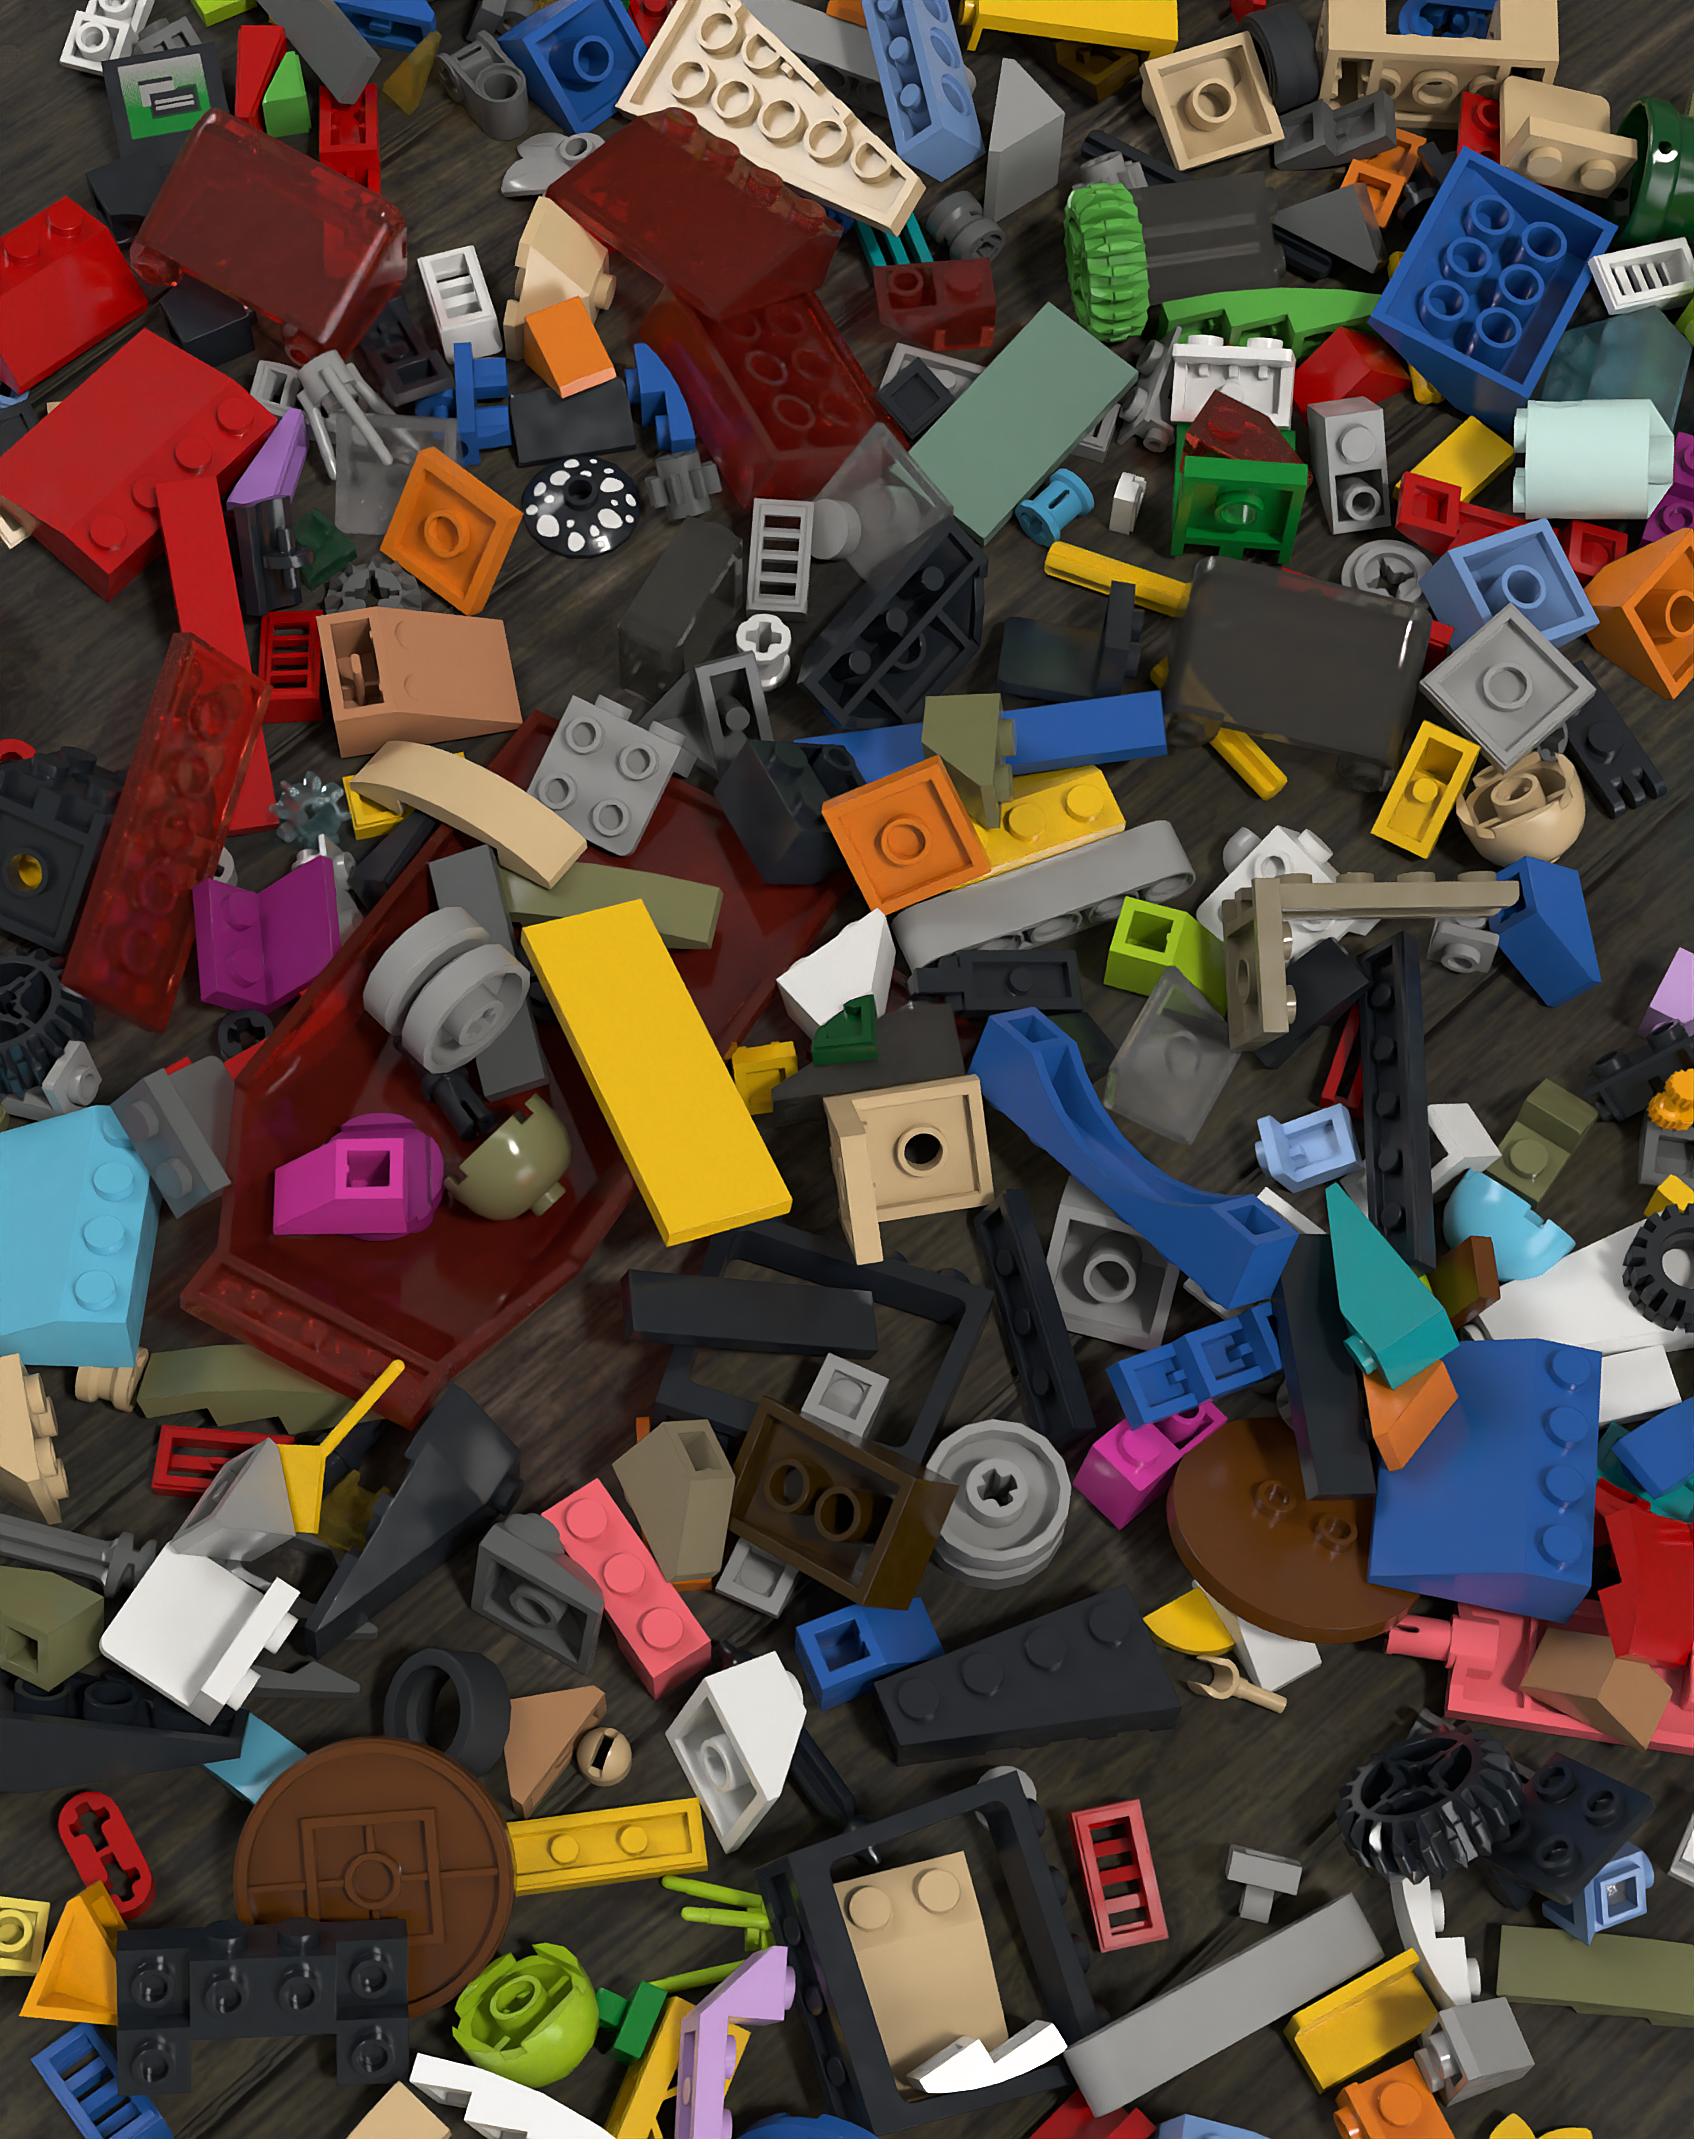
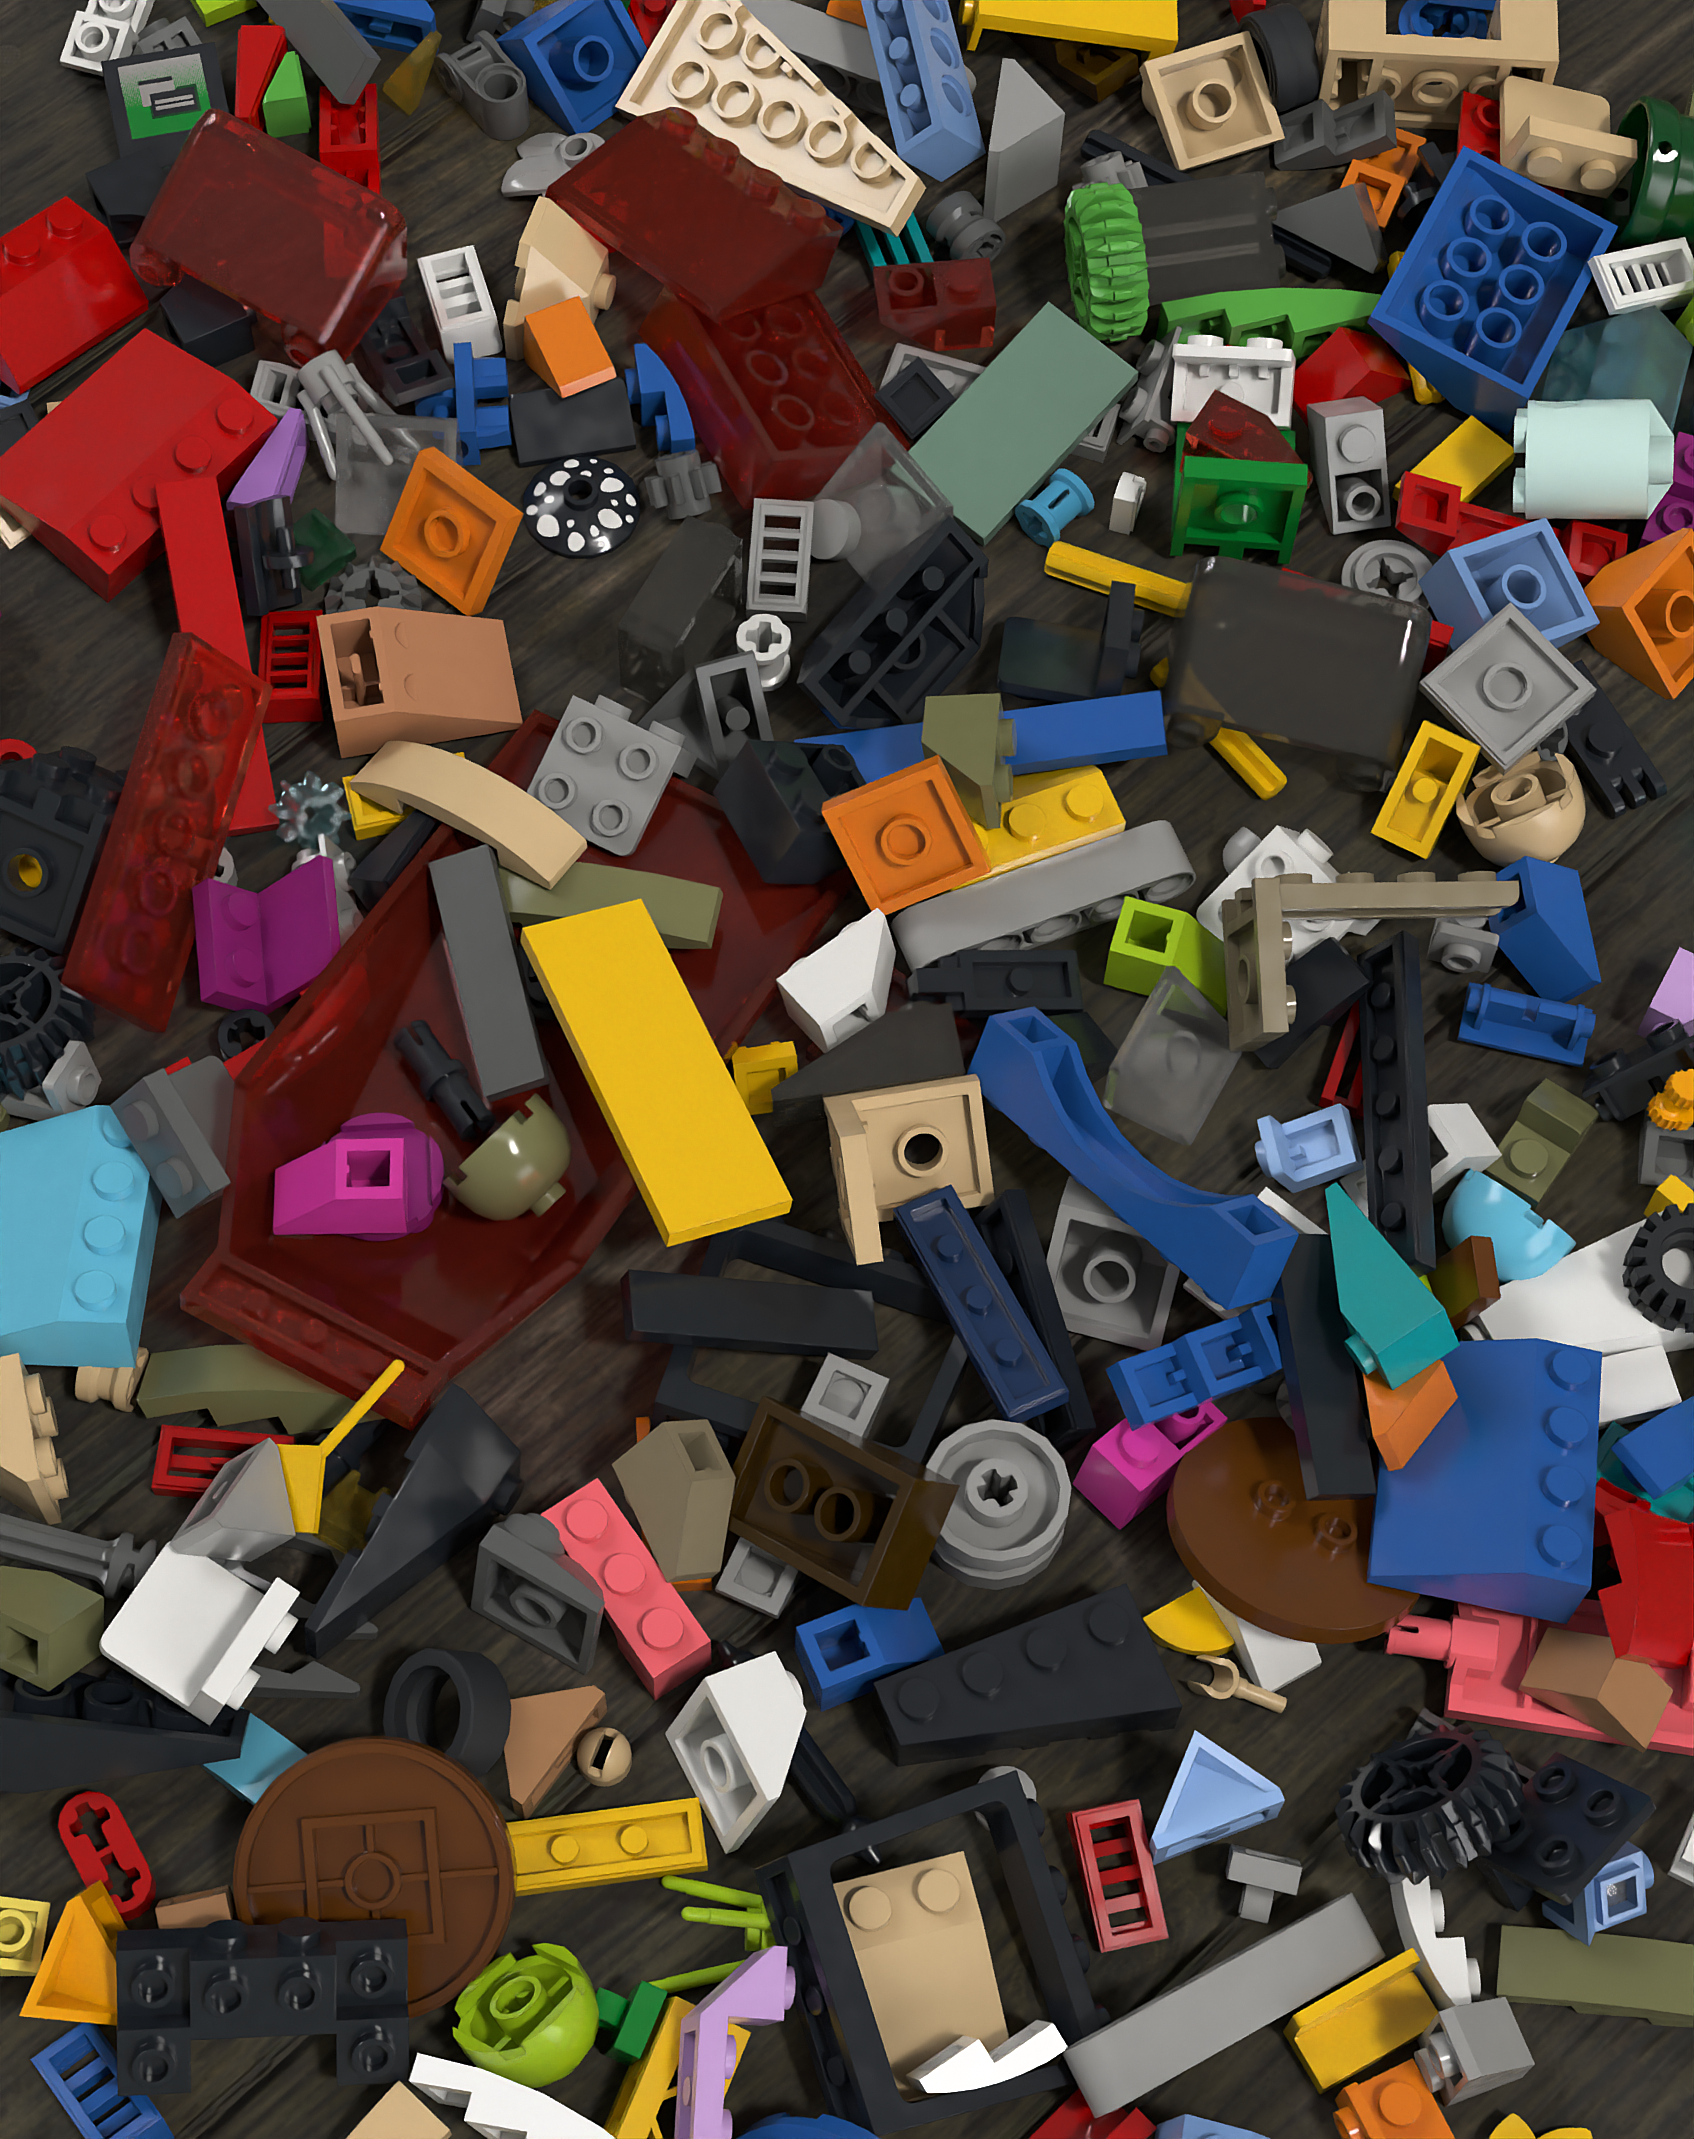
light grey wheel [363,907,530,1074] -> none
dark green tile [811,994,879,1066] -> none
none -> medium nougat tile [155,1885,235,1929]
none -> dark blue tile [893,1184,1069,1423]
none -> light blue slope [1149,1730,1285,1865]
none -> blue hinge [1457,982,1596,1068]

